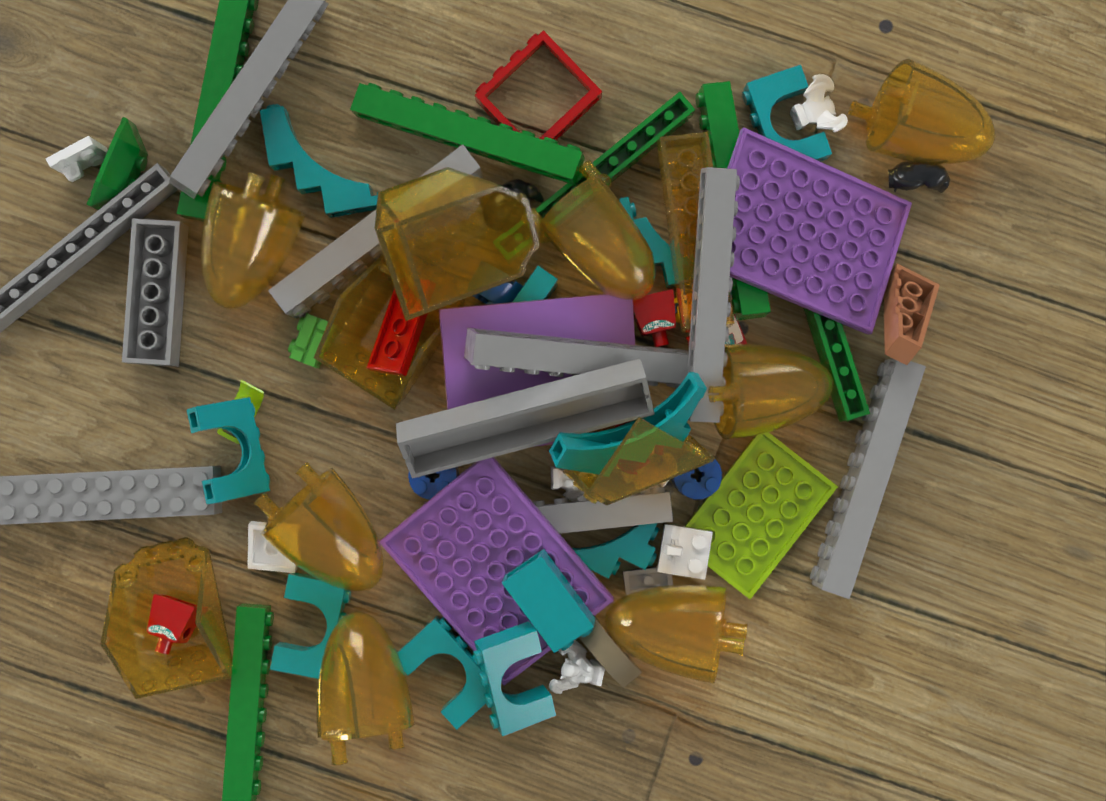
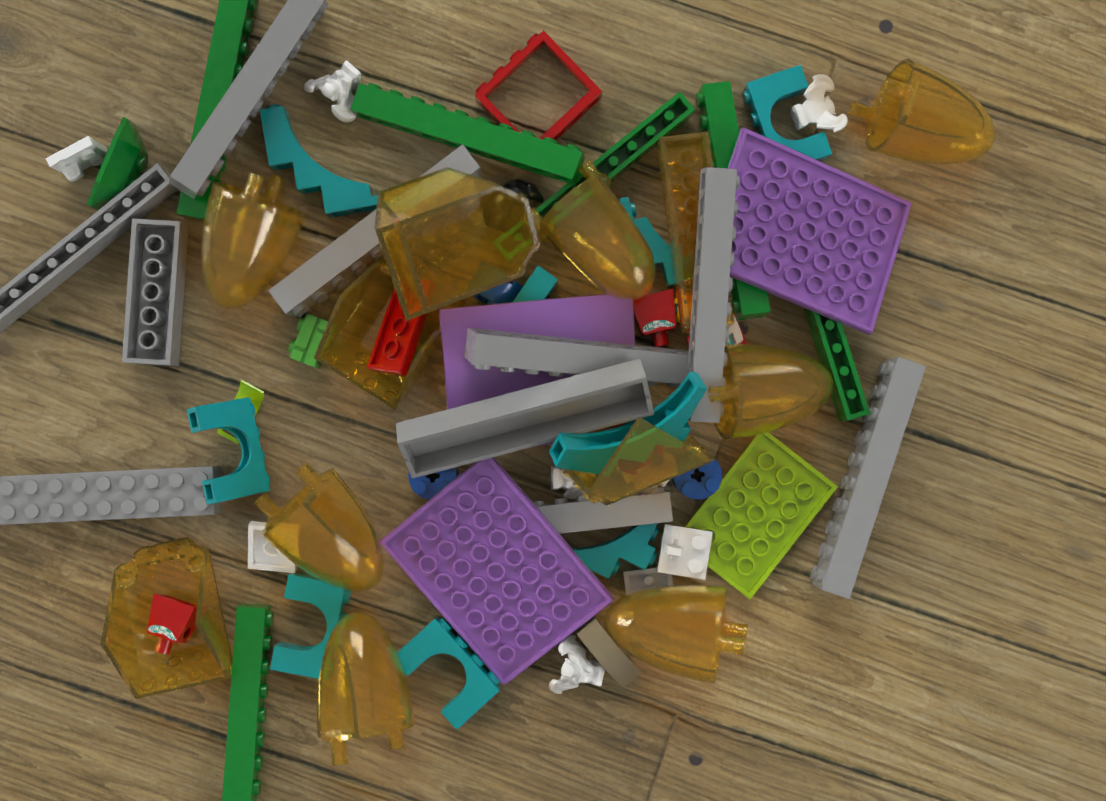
teal arch [473,621,556,736] -> none
teal brick [502,549,595,653] -> none
nougat wedge [884,263,940,365] -> none
black animal [888,161,950,193] -> none
none -> white animal [304,60,361,123]

